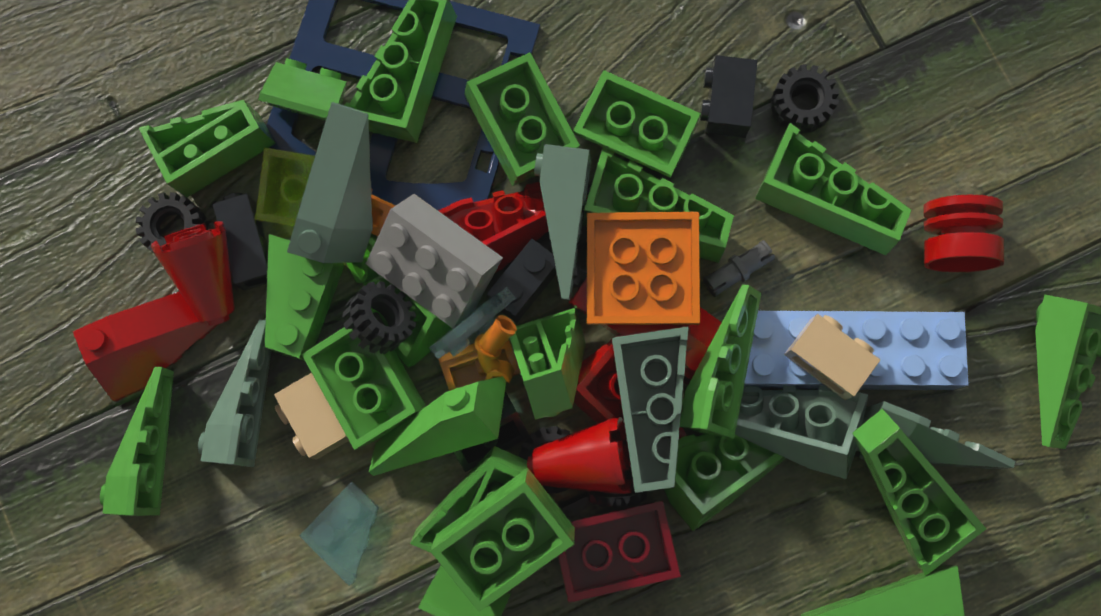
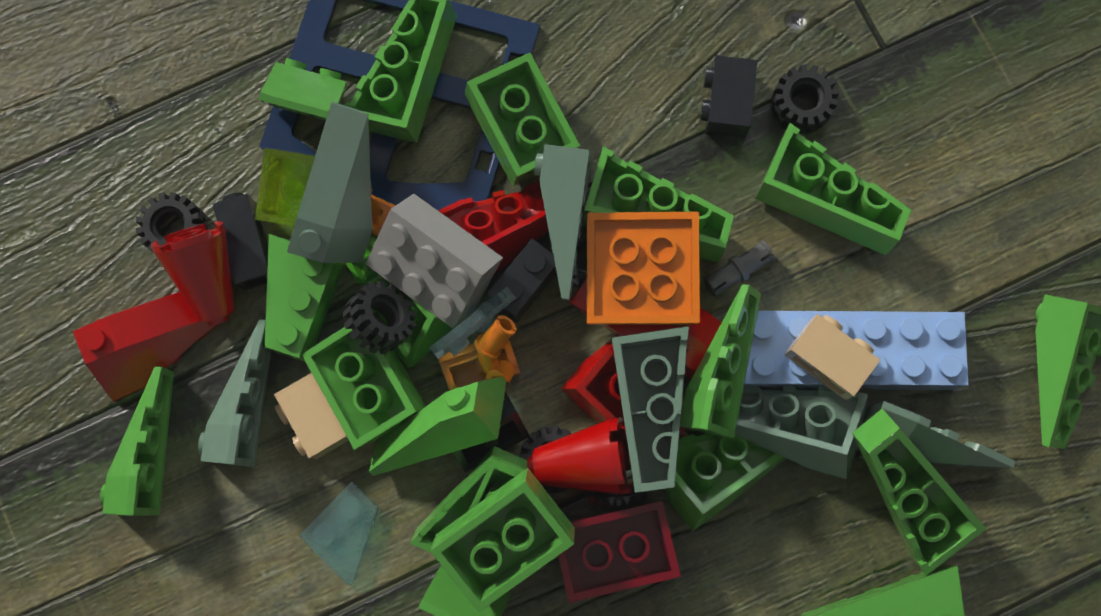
bright green wedge [139,100,275,197] -> none
bright green wedge [510,308,586,420] -> none
bright green slope [573,70,701,178] -> none
red wheel [924,194,1004,272] -> none

